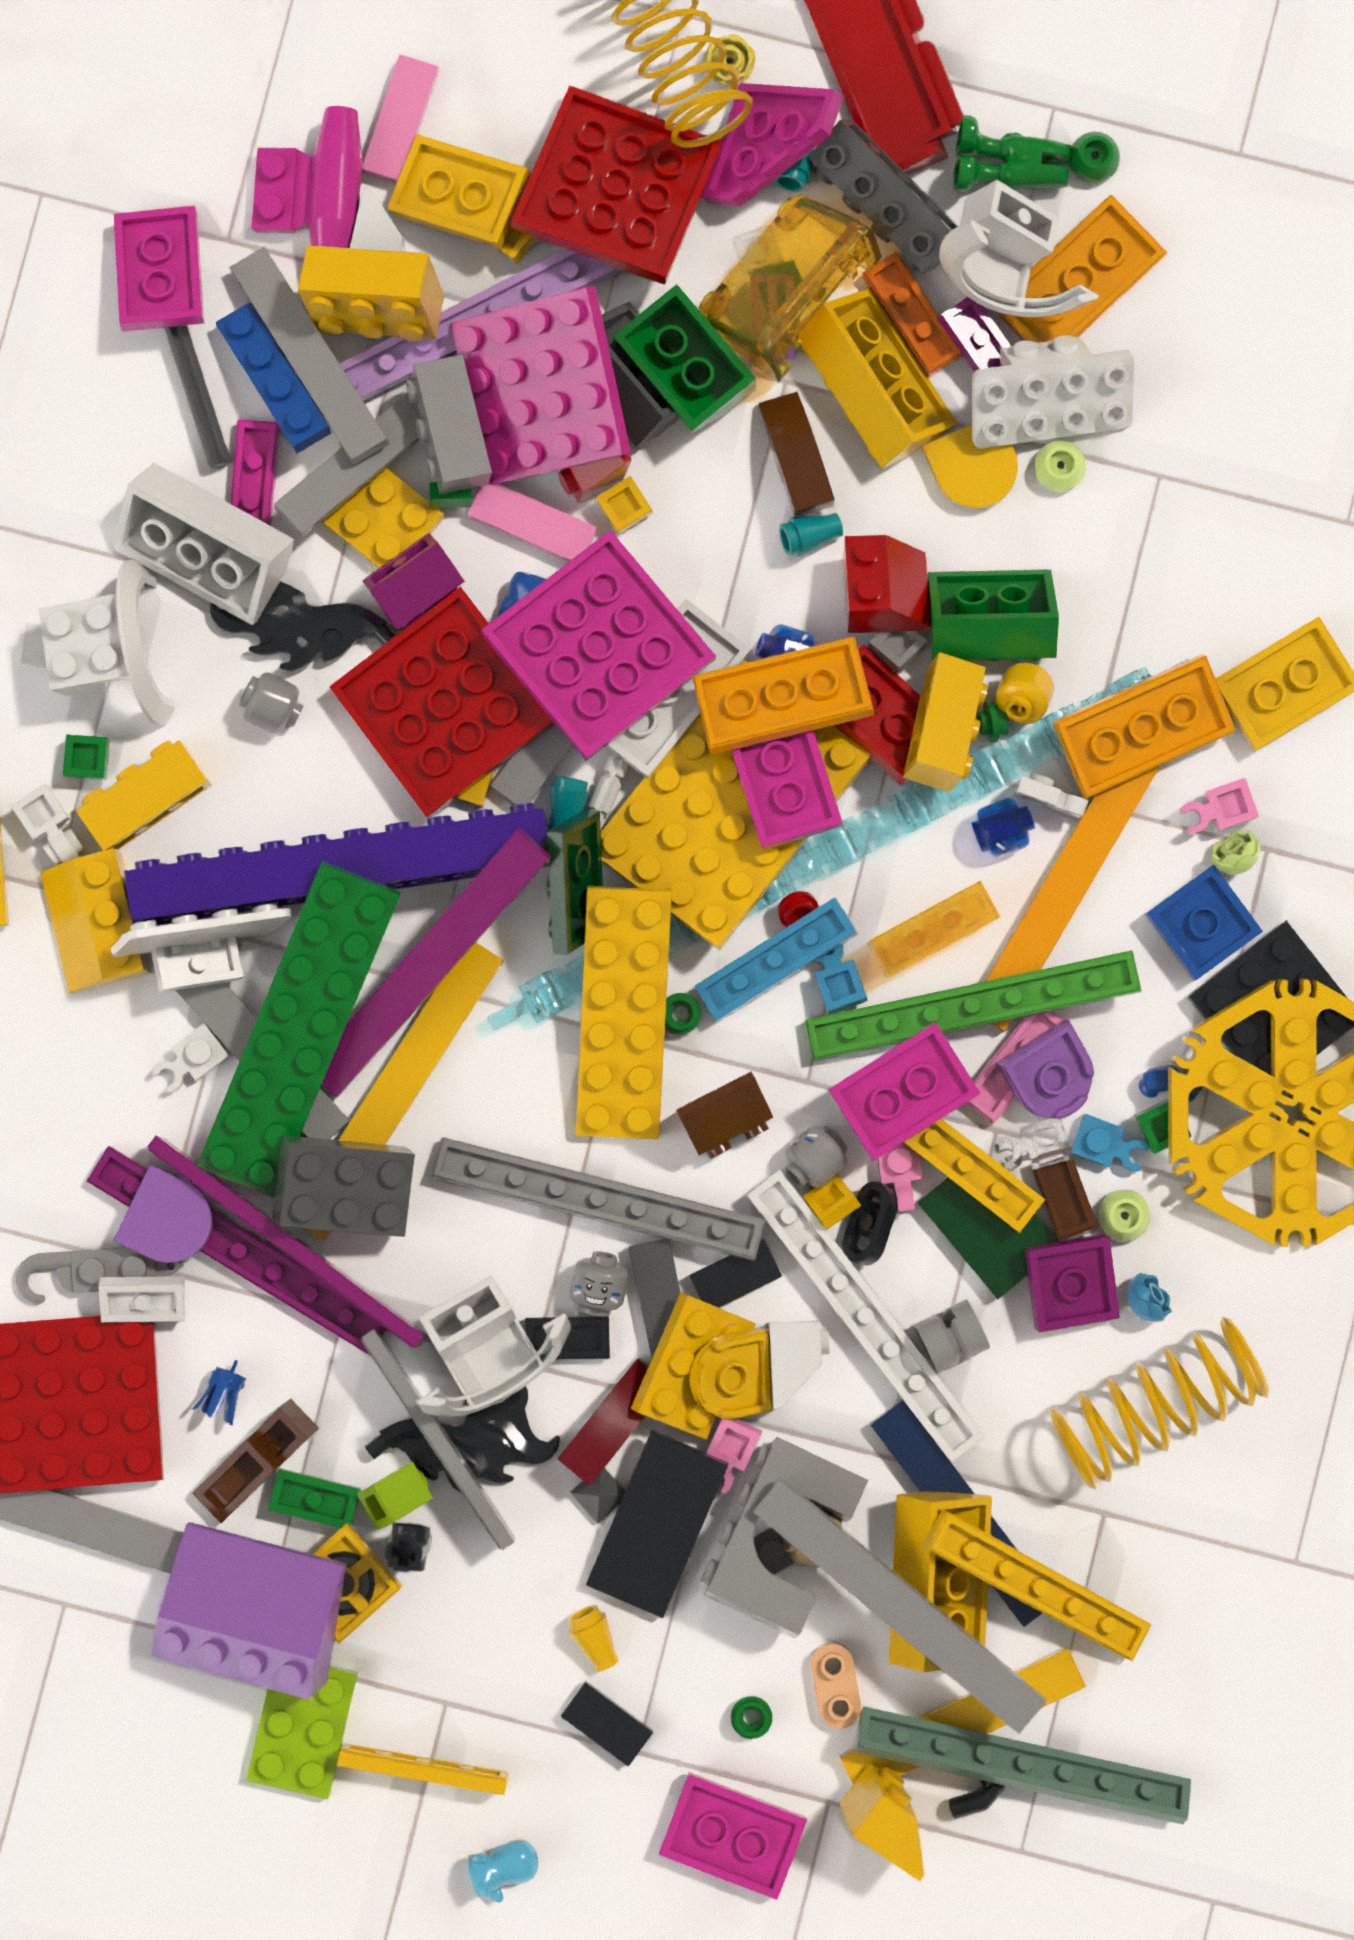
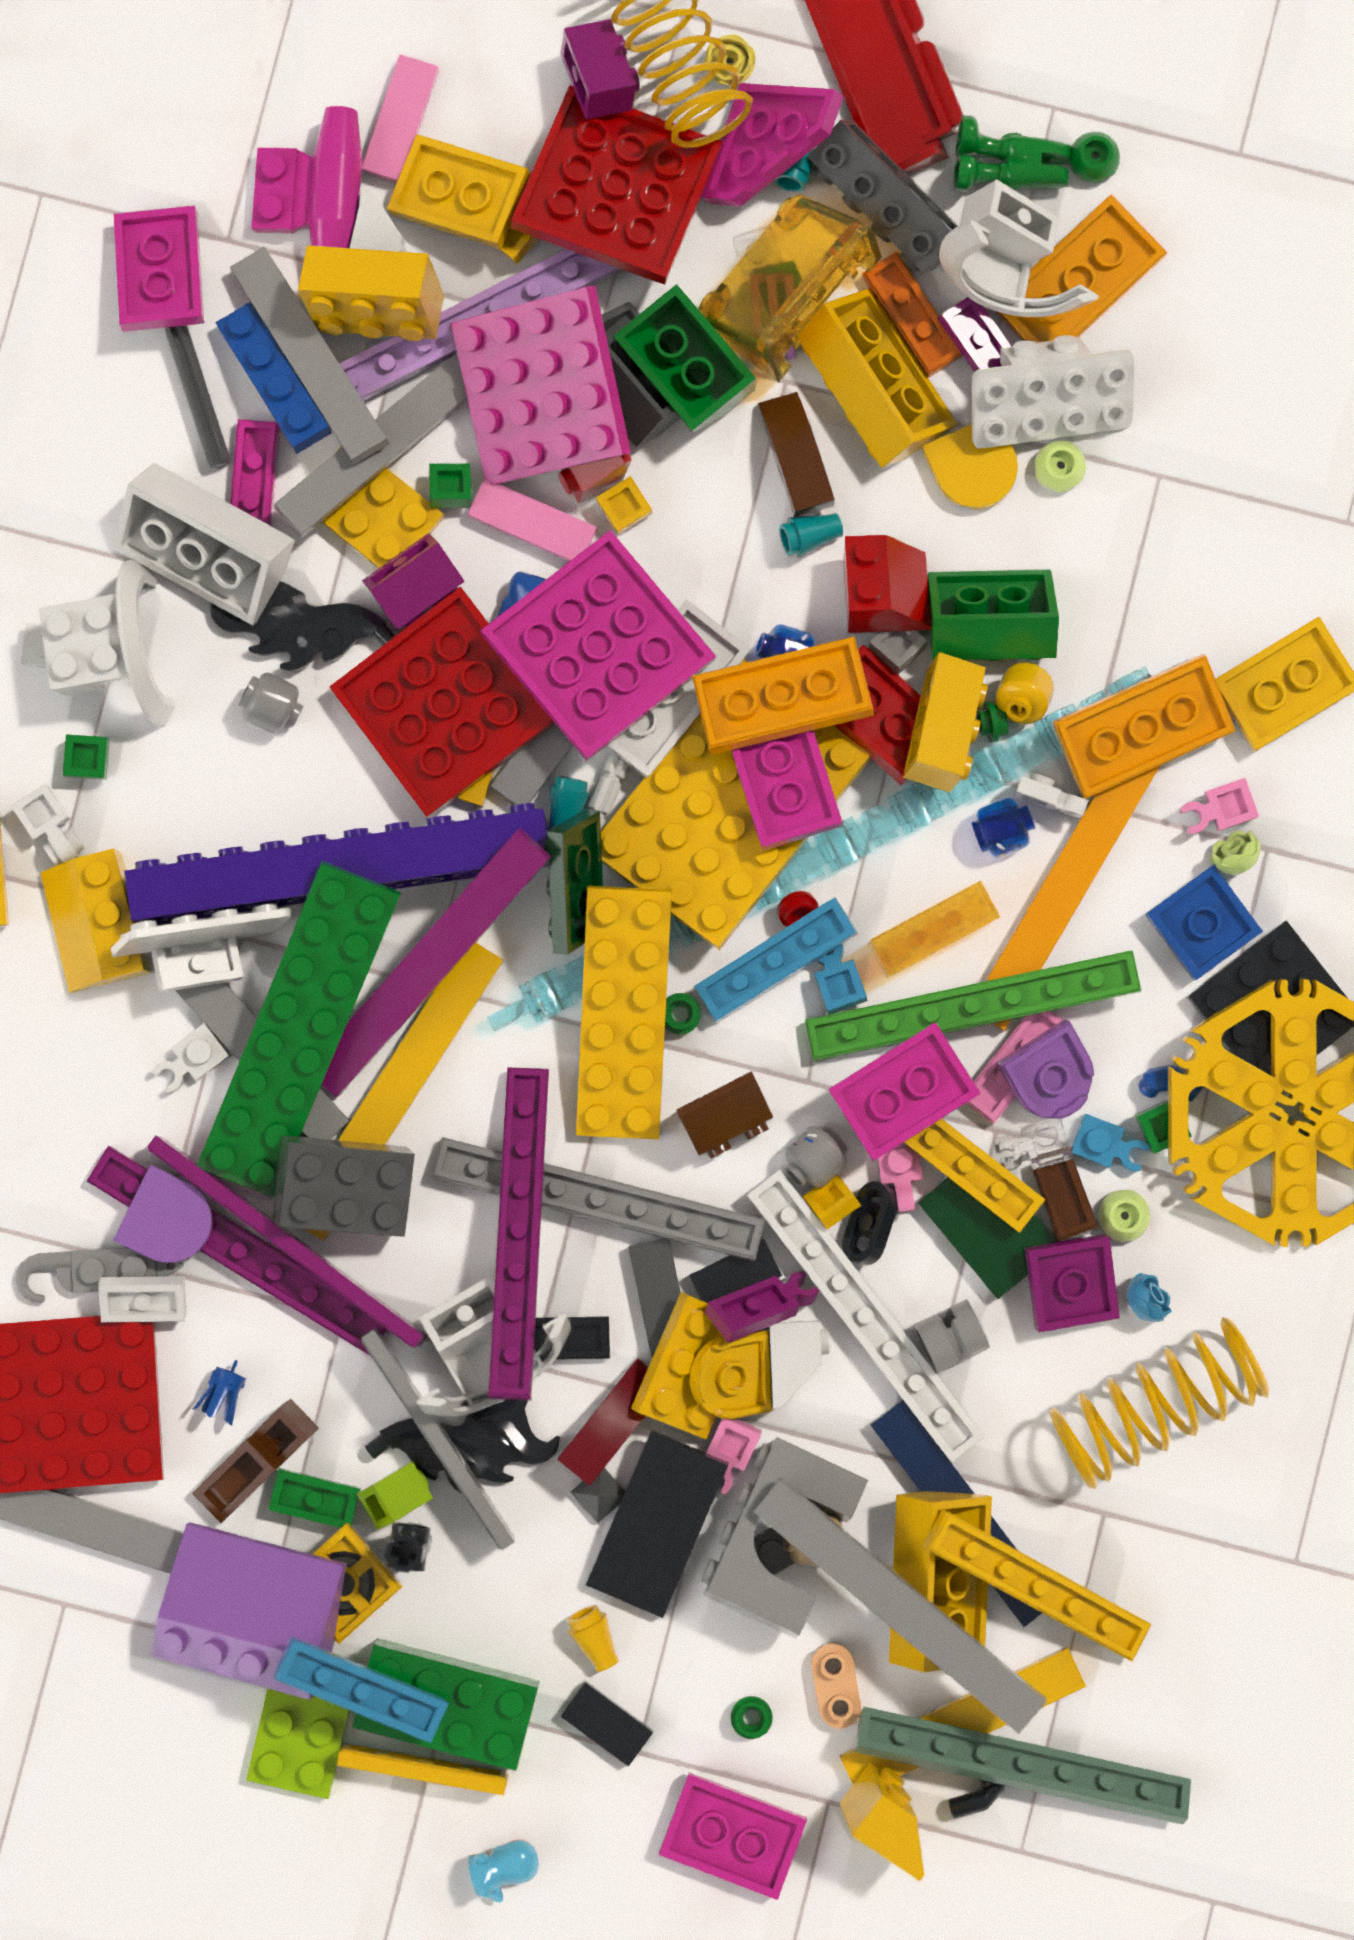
yellow brick [76,740,212,851] -> none
light grey brick [406,354,492,494] -> none
light grey head [570,1251,628,1316] -> none
none -> dark azure plate [273,1636,449,1743]
none -> green brick [352,1638,540,1771]
none -> magenta tile [488,1067,549,1401]
none -> magenta brick [560,19,640,120]
none -> magenta plate [705,1271,819,1343]

